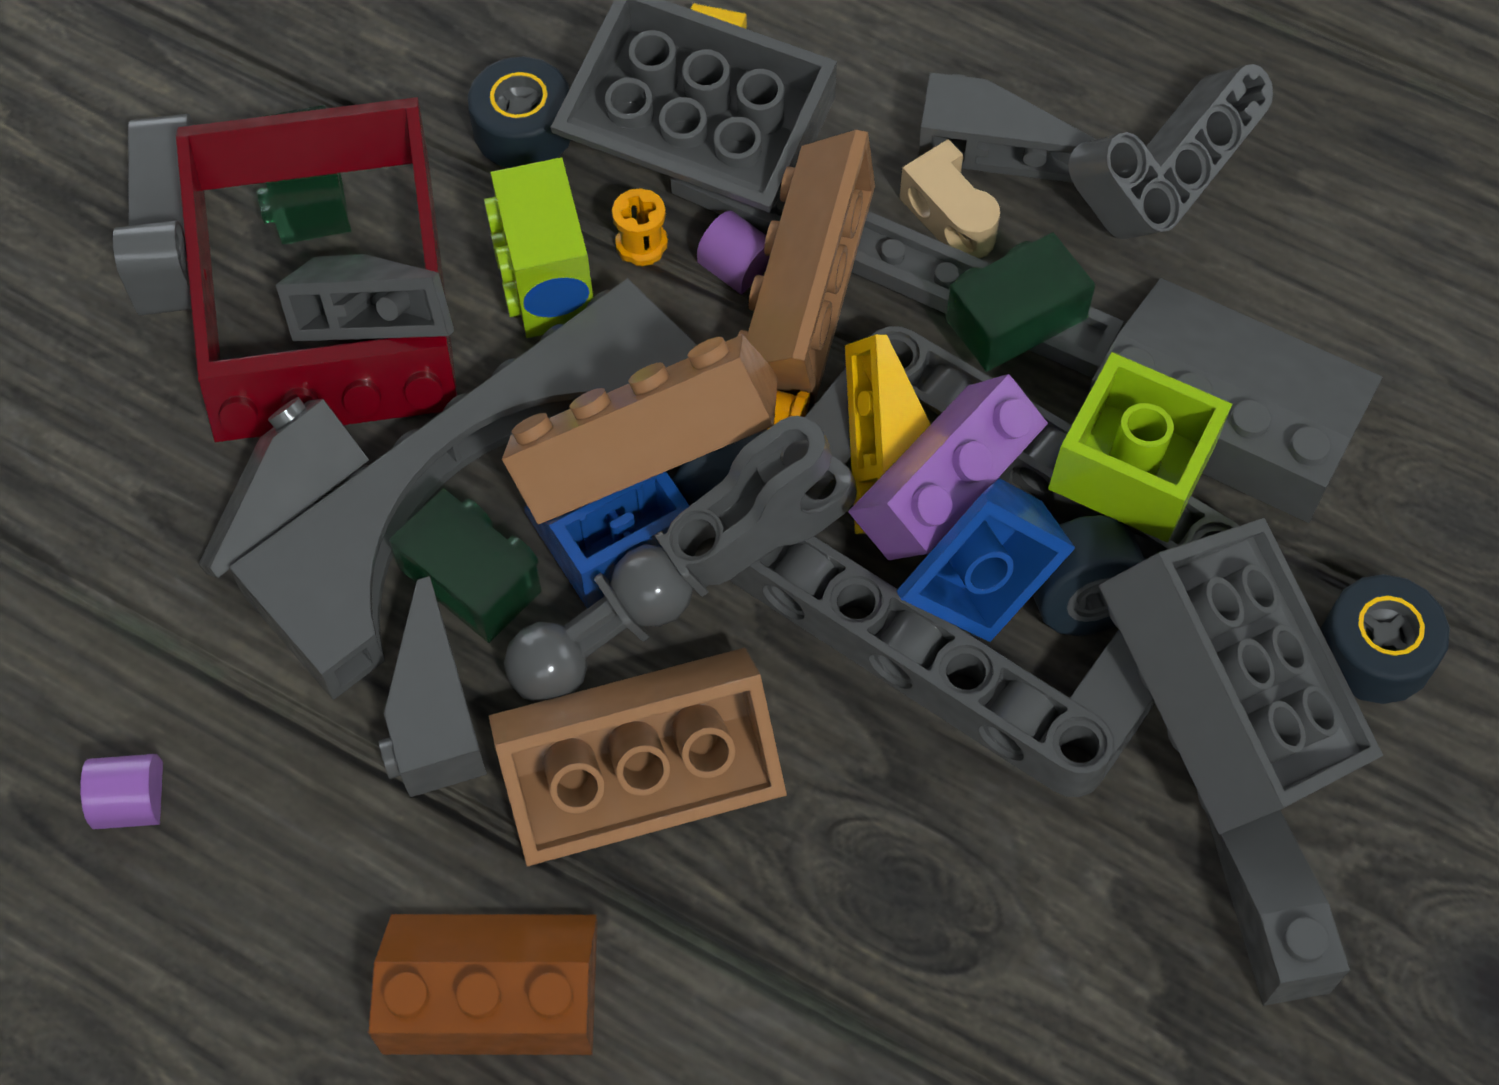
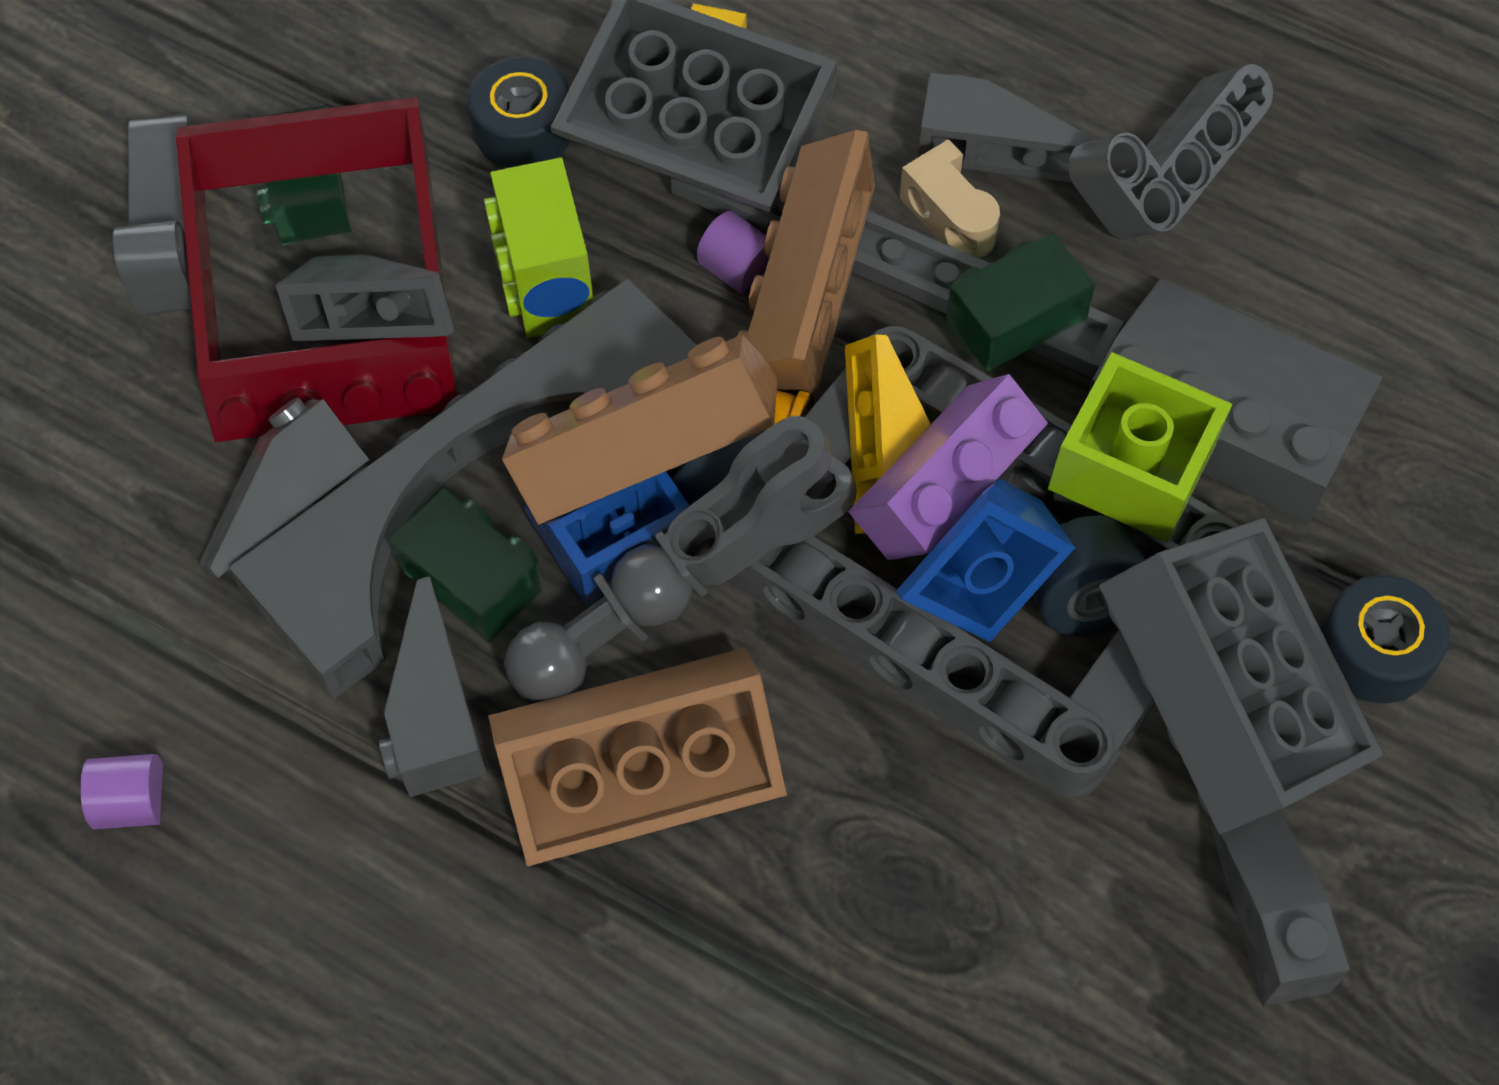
dark orange slope [368,914,598,1055] -> none
light orange bush [612,188,668,266] -> none

